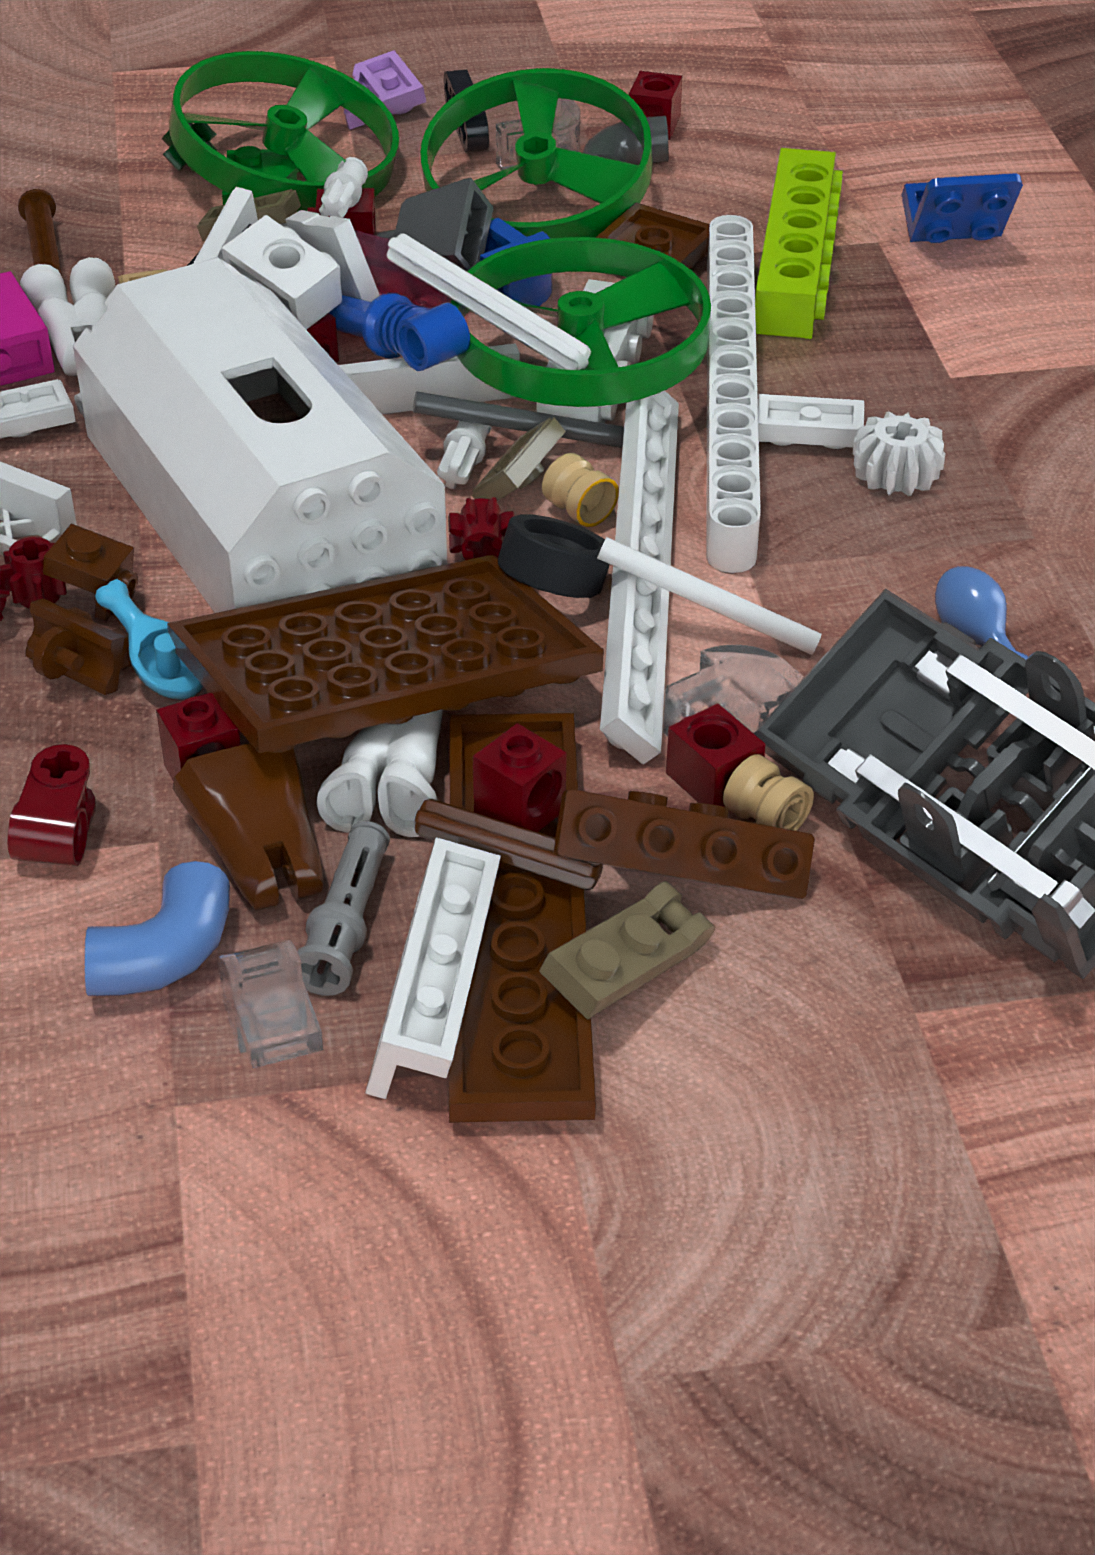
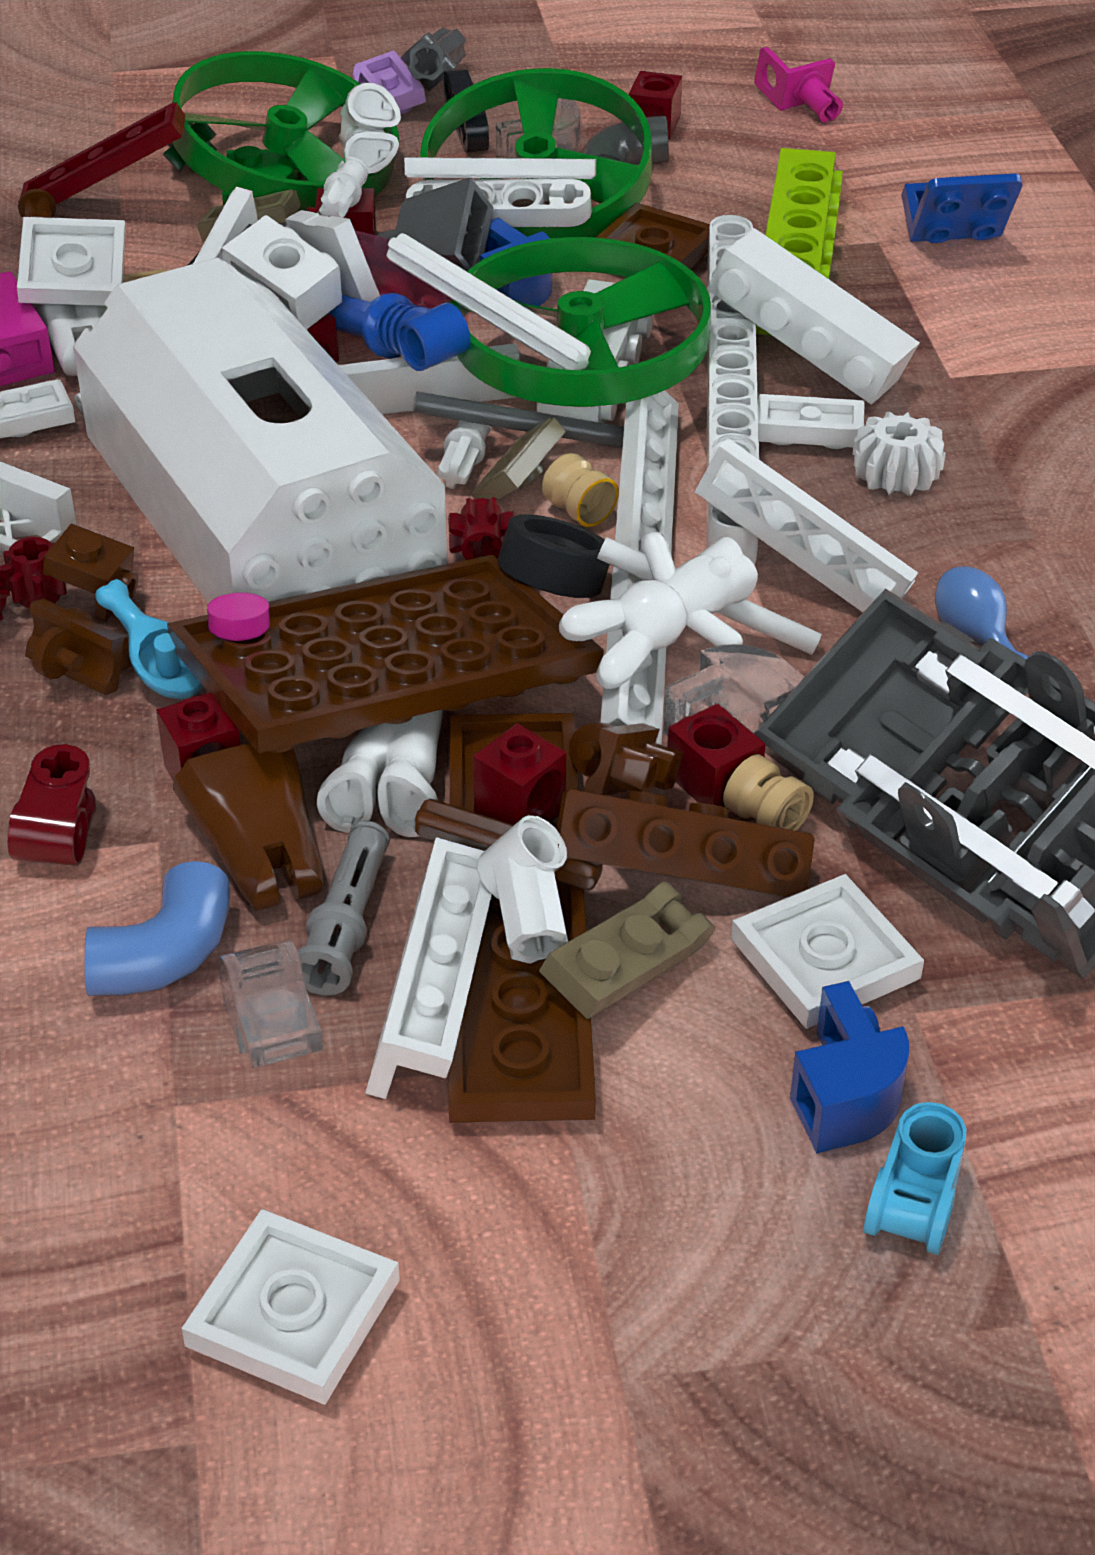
none -> white plate [17,217,126,306]
none -> dark red tile [20,102,186,204]
none -> white plate [181,1209,400,1405]
none -> dark pink tile [207,593,270,641]
none -> white piece [339,83,401,174]
none -> dark grey piece [401,27,466,91]
none -> white tile [404,157,596,179]
none -> white beam [406,179,592,227]
none -> white piece [477,815,568,964]
none -> white animal [559,532,758,689]
none -> reddish brown hips [569,722,683,796]
none -> white fence [695,438,918,612]
none -> white brick [707,228,920,405]
none -> white plate [731,874,924,1029]
none -> dark pink bracket [754,47,843,123]
none -> blue brick [790,981,910,1154]
none -> medium azure piece [863,1102,967,1255]

